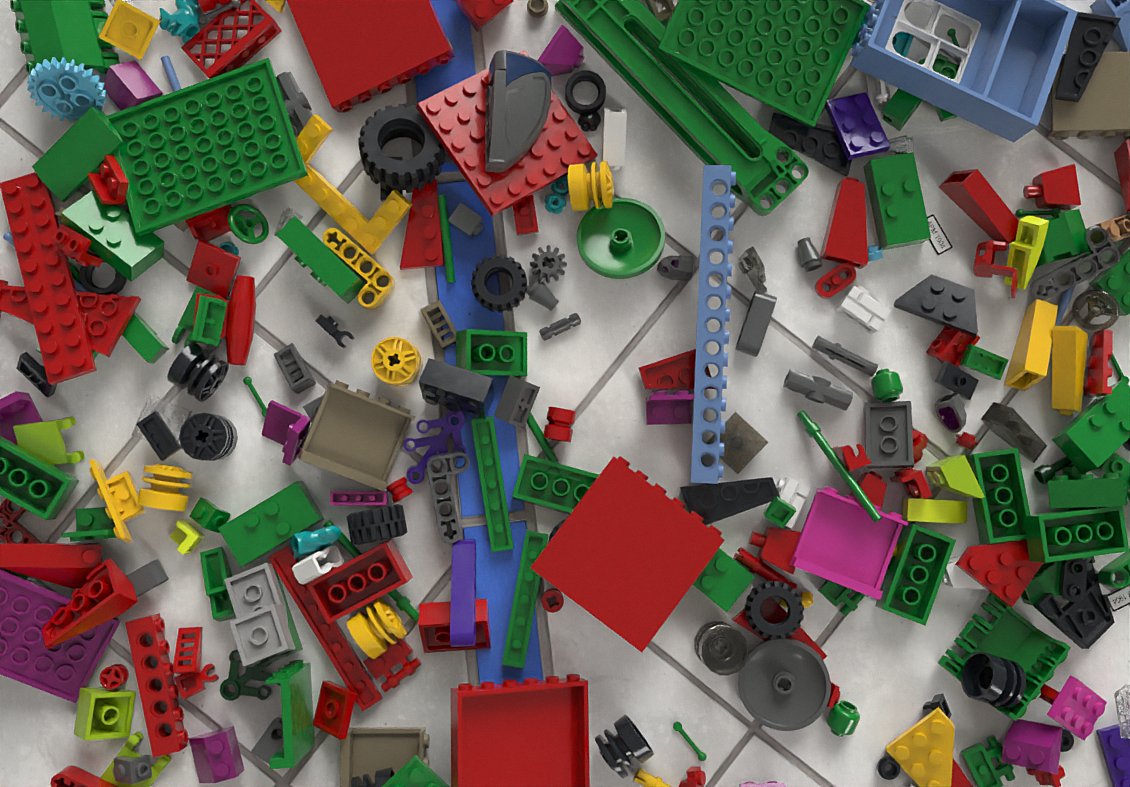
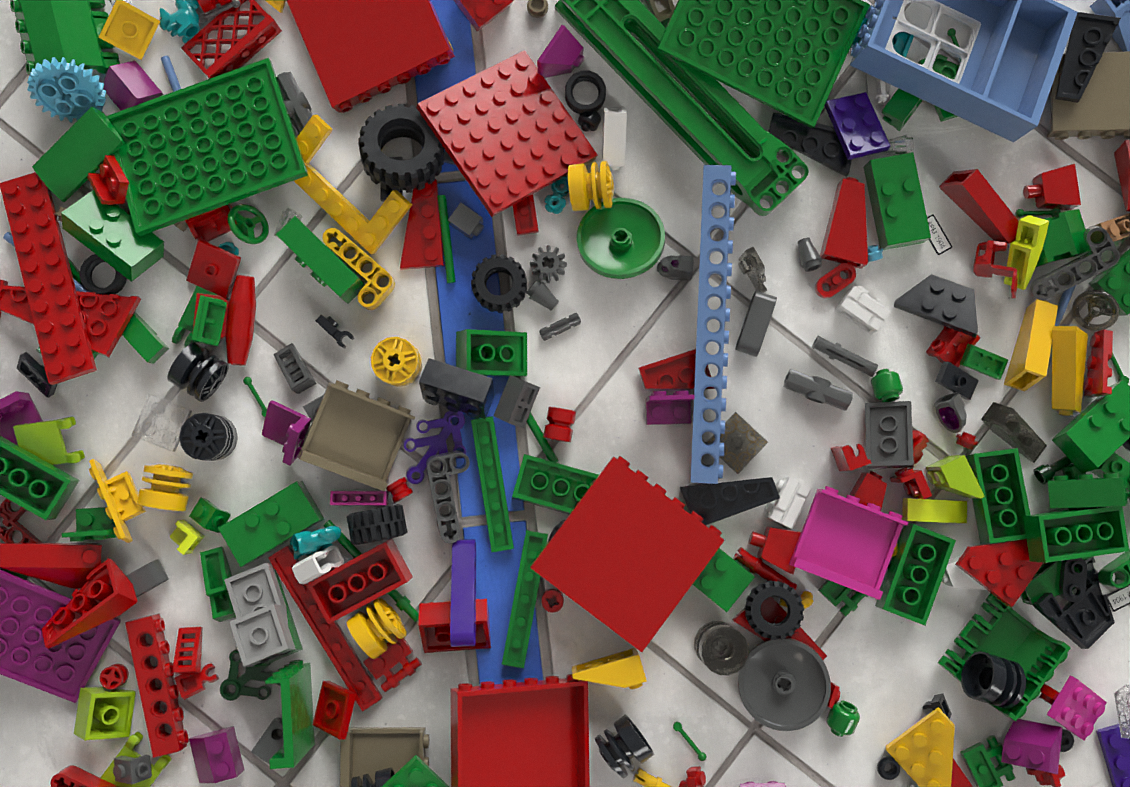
red bracket [51,224,103,267] -> none
black plate [136,411,182,461] -> none
dark tan slope [420,299,457,349] -> none
dark grey panel [485,50,552,173] -> none
green plate [764,496,797,528] -> none
green bar [797,410,882,523] -> none
none -> yellow slope [572,648,647,689]

